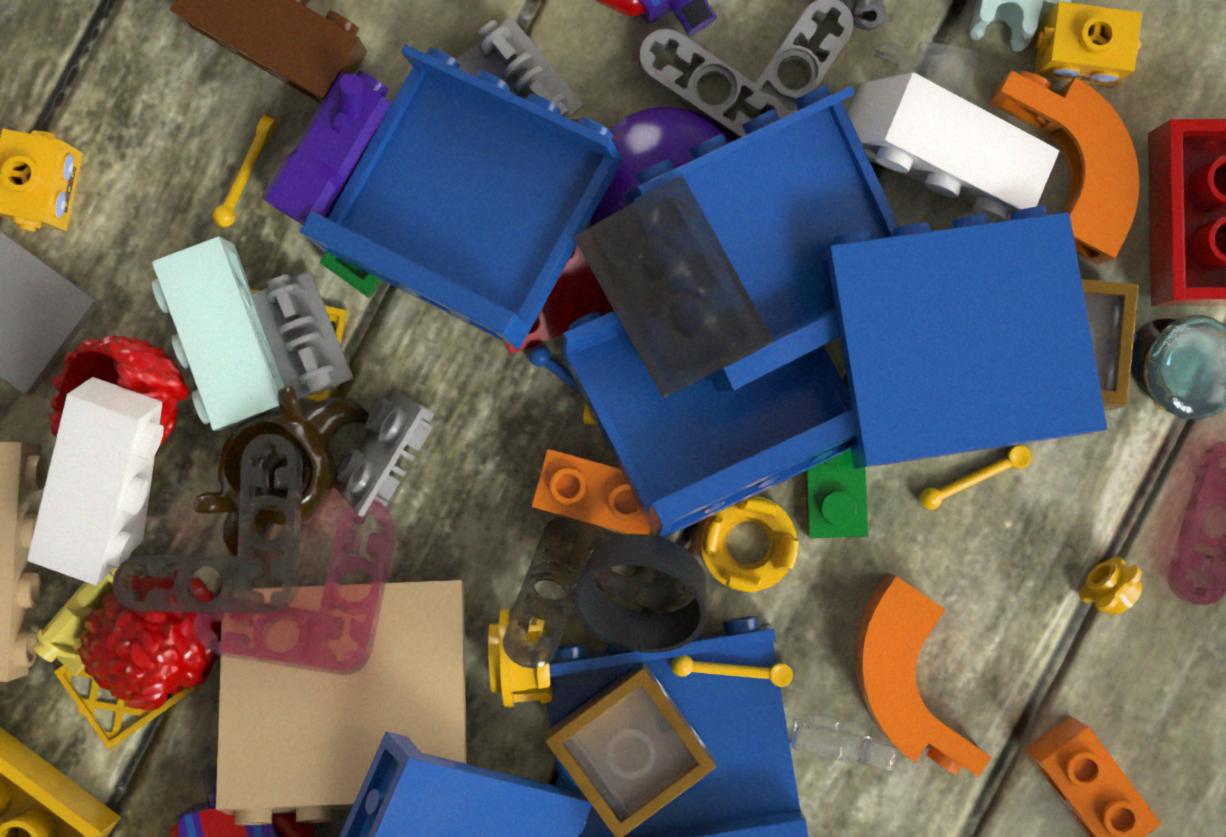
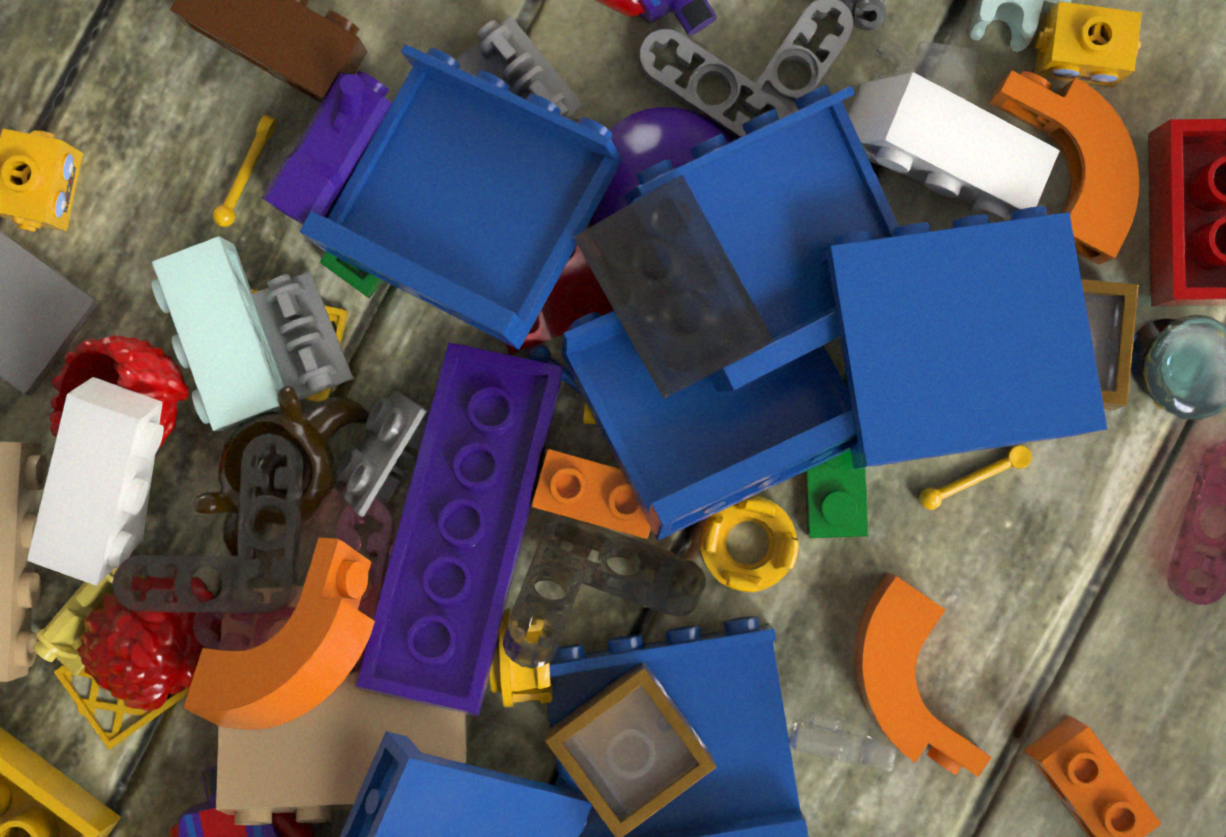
black tyre [573,534,707,653] -> none
yellow hinge [670,655,793,687] -> none
yellow plate [1079,556,1142,615] -> none
none -> orange arch [183,537,375,730]
none -> dark purple plate [356,342,563,717]

